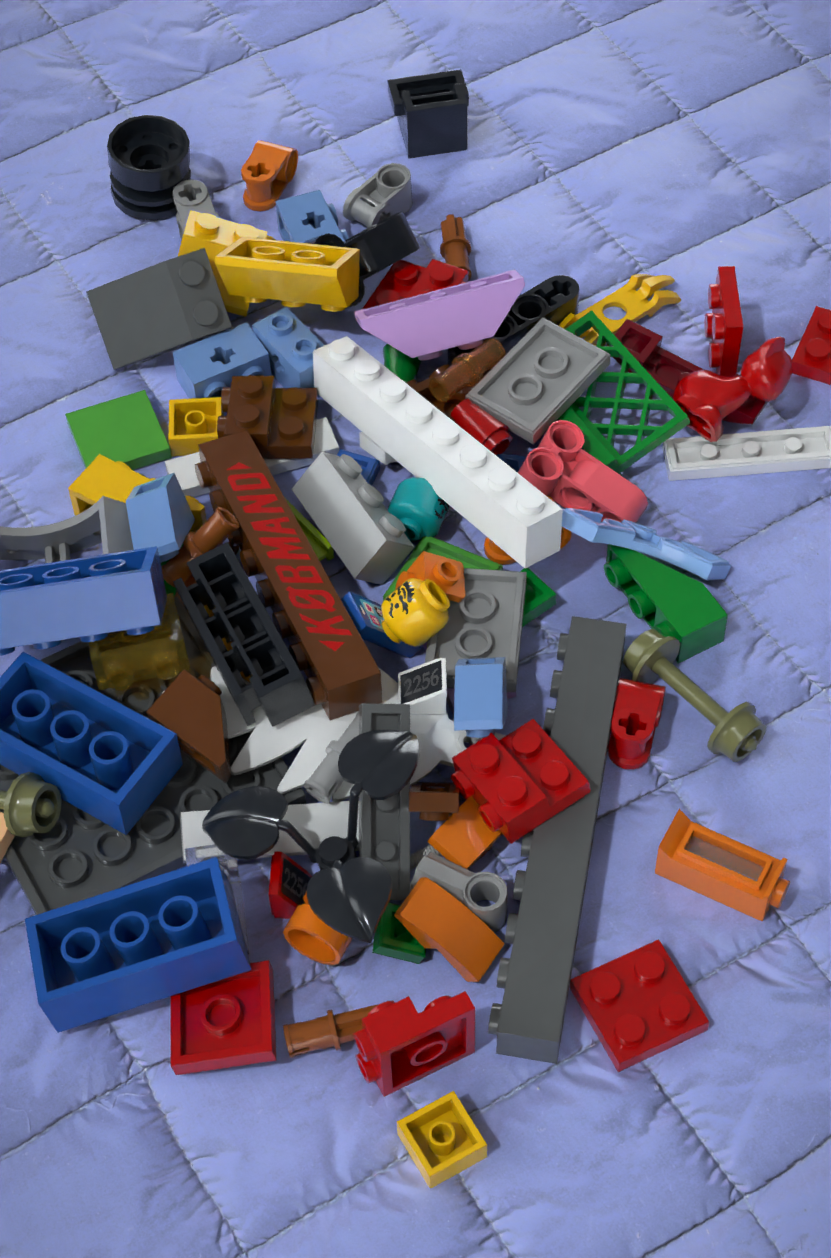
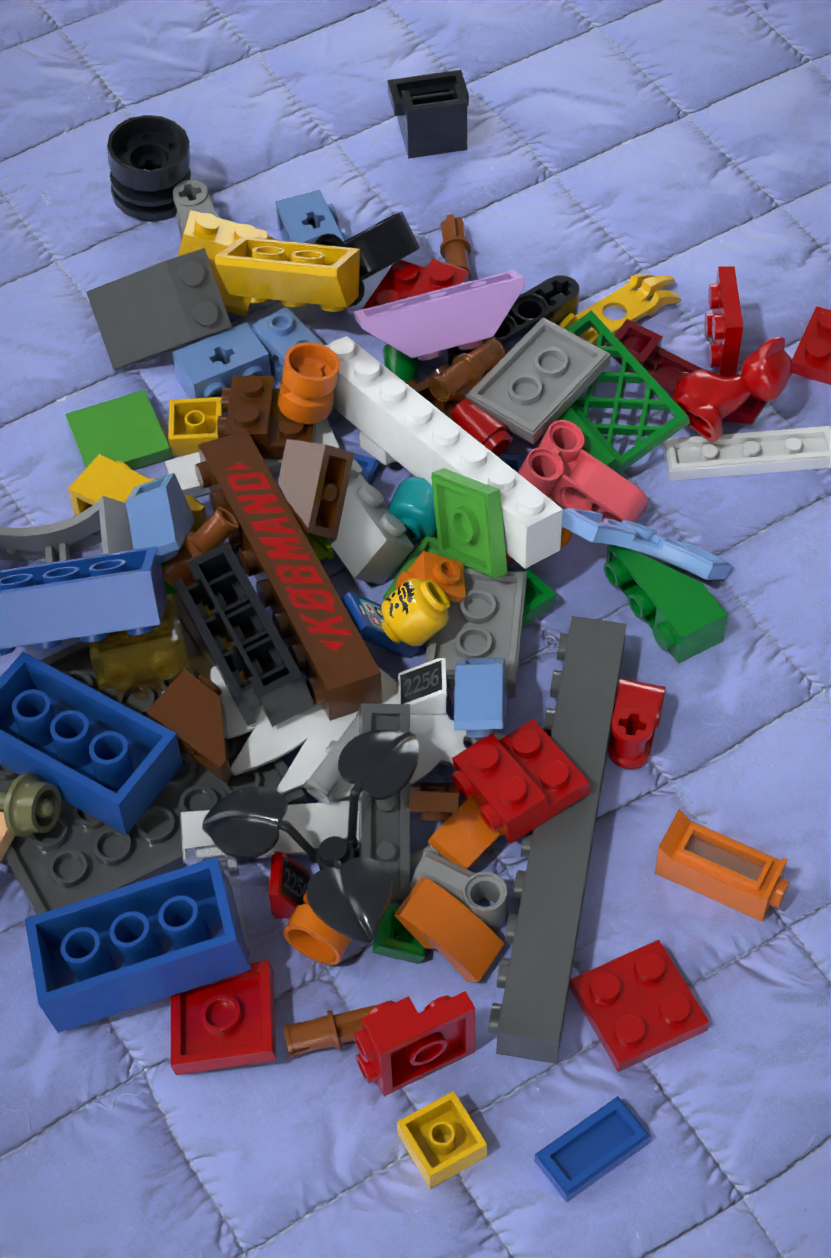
orange piece [241,140,298,211] -> none
light grey piece [343,163,413,228] -> none
olive piece [623,629,766,762] -> none
none -> orange wheel [278,342,340,424]
none -> reddish brown slope [278,439,354,540]
none -> bright green tile [431,468,508,579]
none -> blue tile [534,1096,651,1203]

